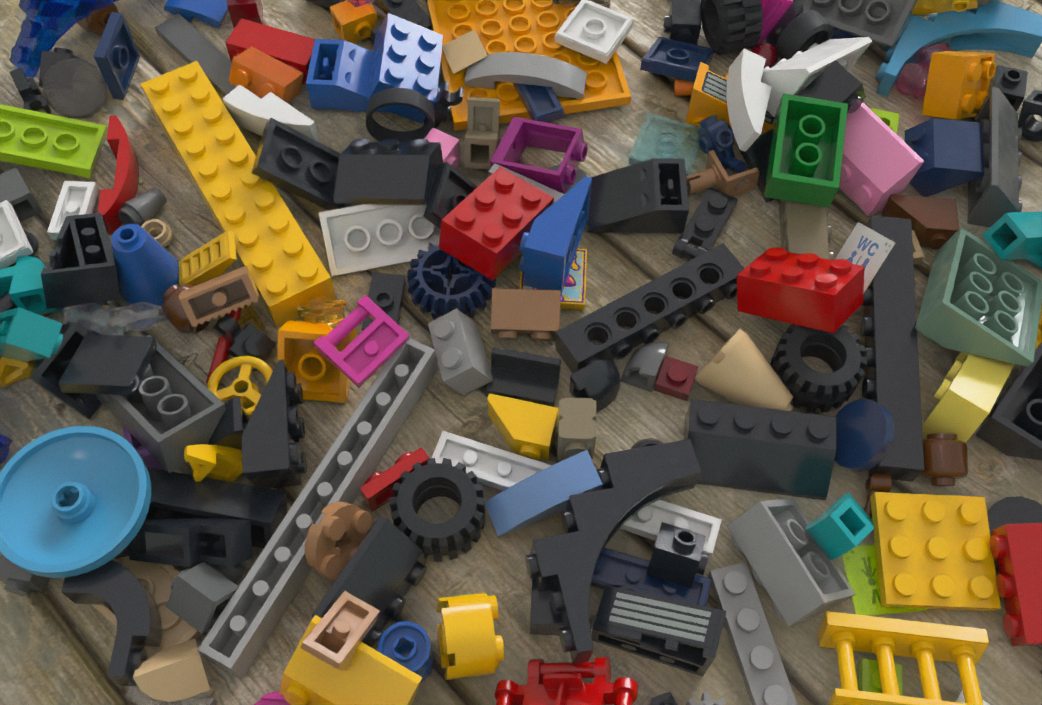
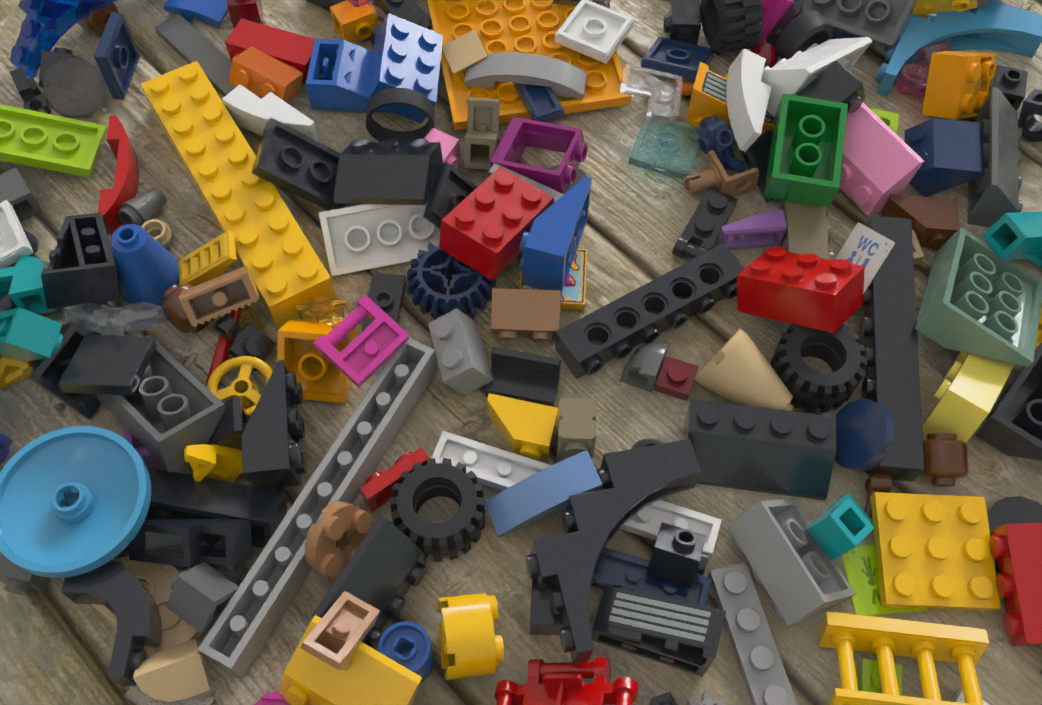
white plate [47,181,99,240] -> none
black plate [424,81,464,129] -> none
black brick [569,359,620,413] -> none
black slope [588,158,689,233] -> none
none -> clear plate [619,64,683,126]
none -> medium lavender slope [717,208,787,250]

